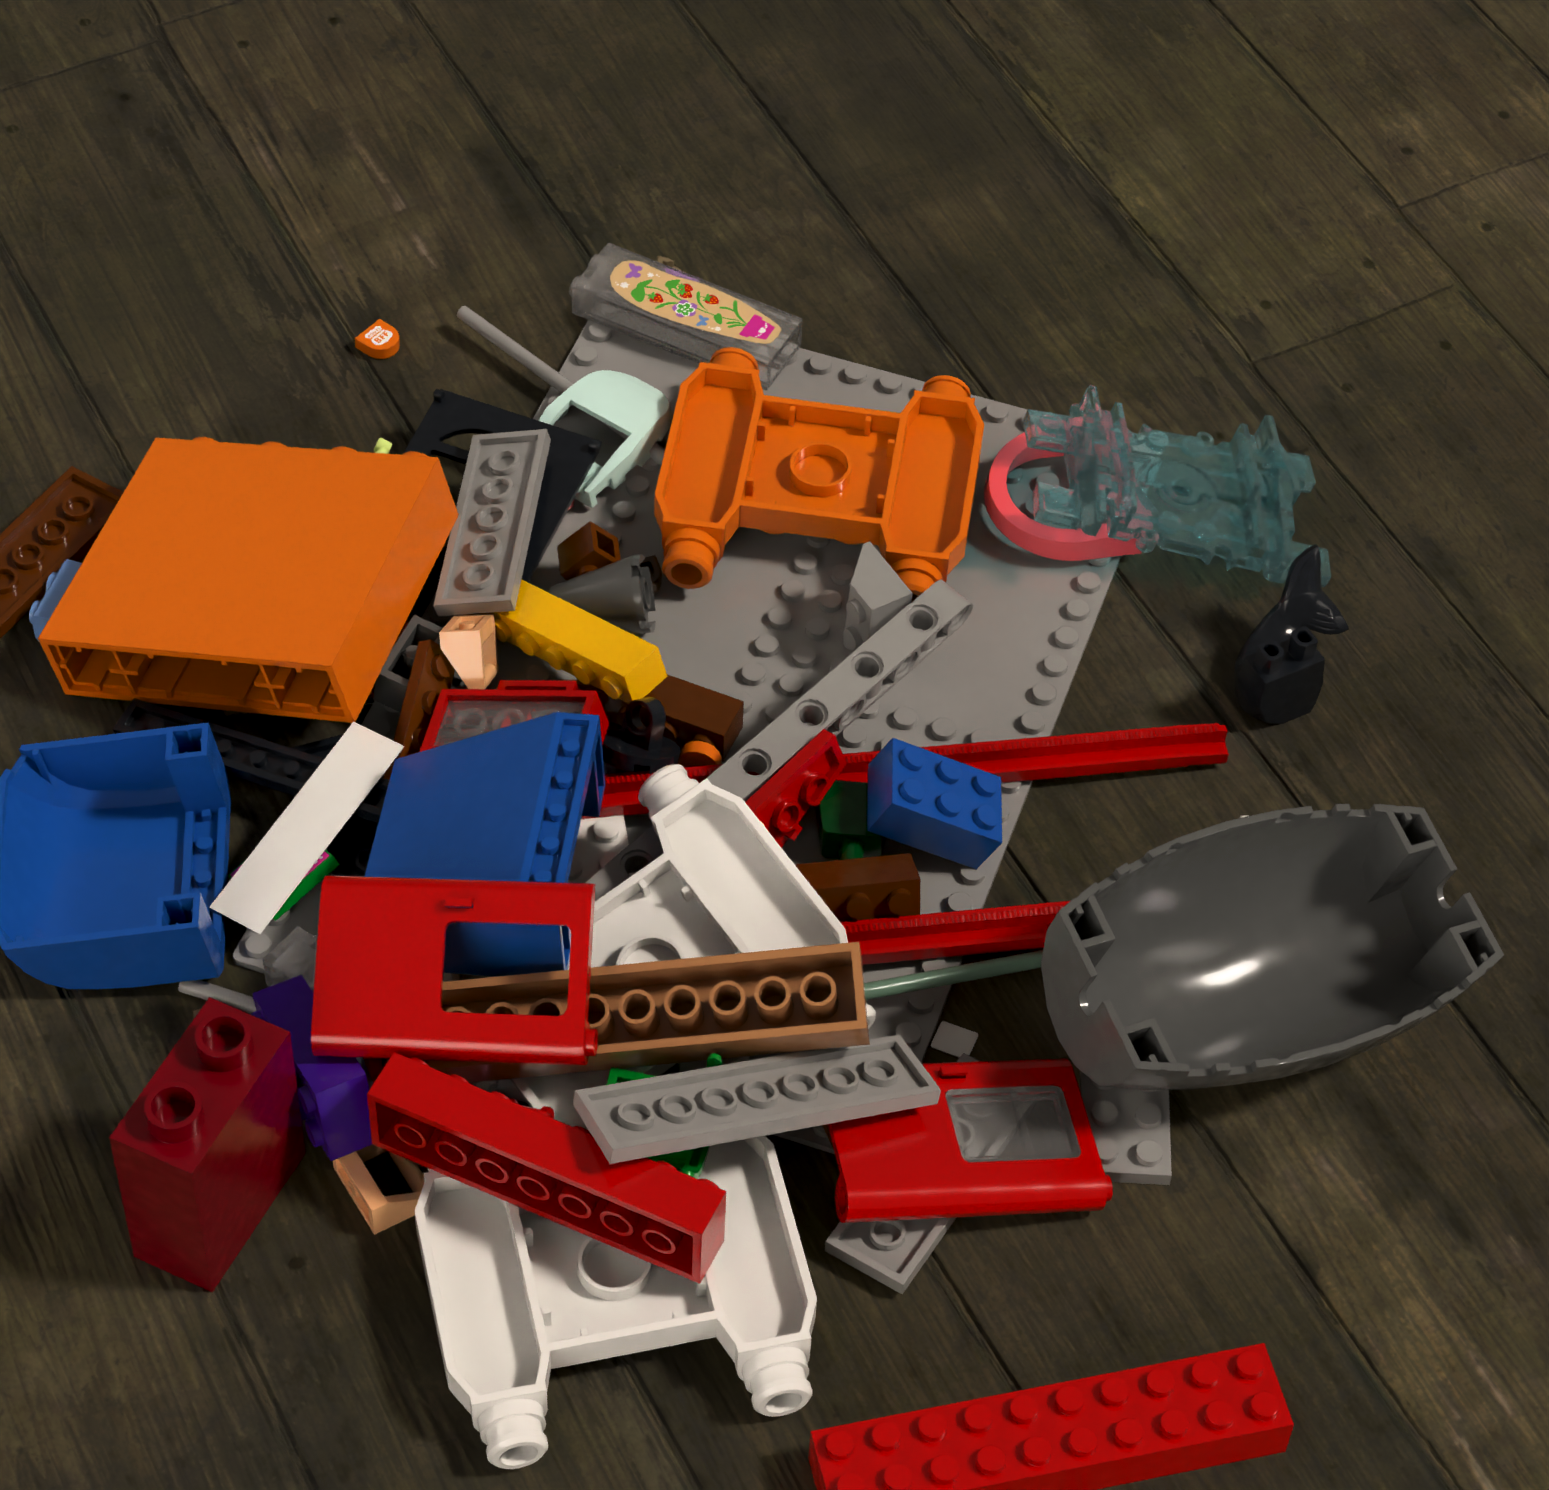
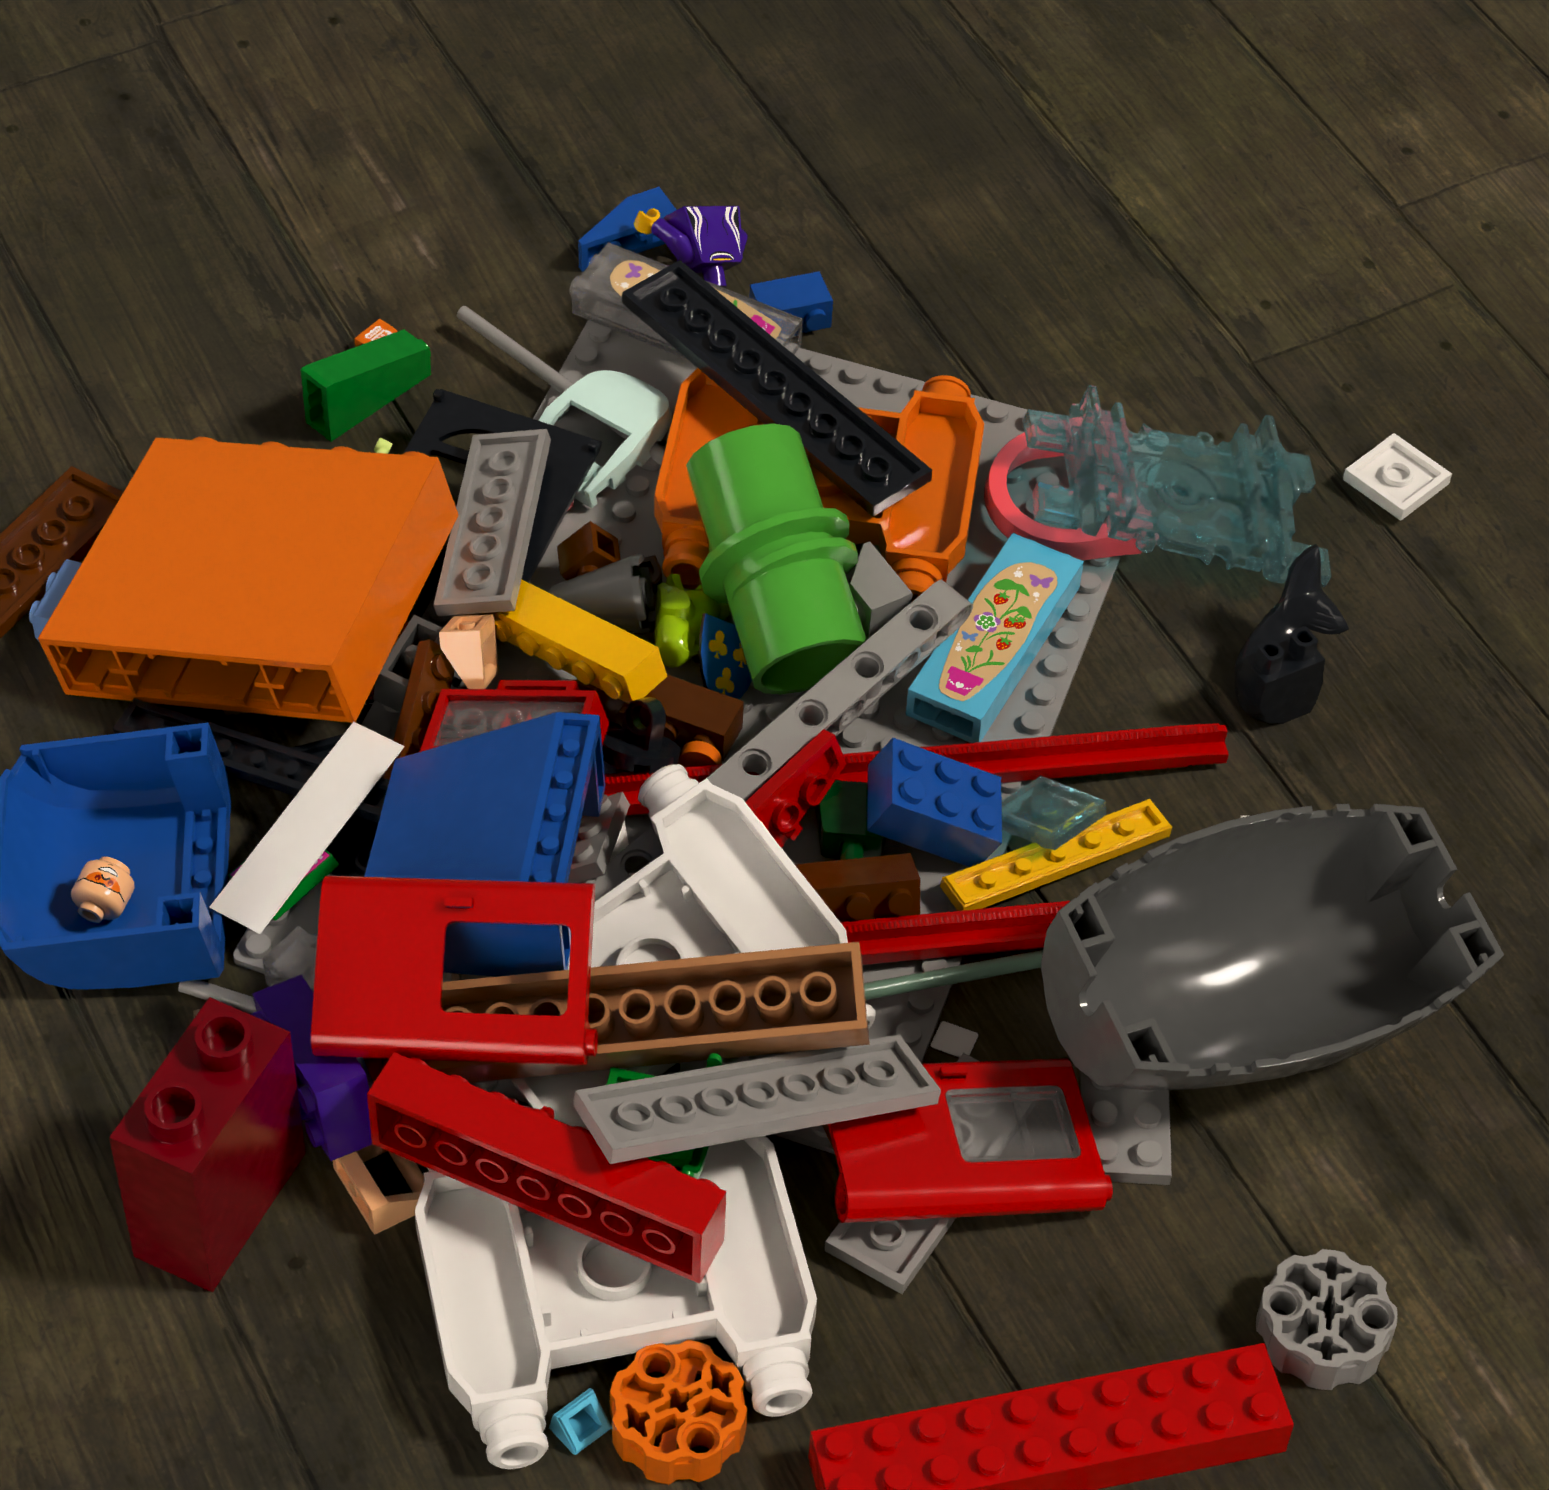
none -> light nougat head [71,856,135,923]
none -> green slope [300,329,431,442]
none -> medium azure slope [549,1388,612,1455]
none -> light grey plate [568,791,630,883]
none -> blue slope [578,187,676,272]
none -> orange connector [610,1340,747,1485]
none -> black plate [622,260,932,517]
none -> dark purple torso [634,206,748,290]
none -> lime animal [654,574,730,668]
none -> bright green piece [686,424,867,695]
none -> blue shield [692,613,752,699]
none -> blue brick [749,271,833,338]
none -> brick [906,533,1084,743]
none -> yellow tile [940,799,1172,911]
none -> clear light blue plate [1002,776,1106,850]
none -> light grey connector [1256,1249,1398,1390]
none -> white plate [1343,433,1452,521]

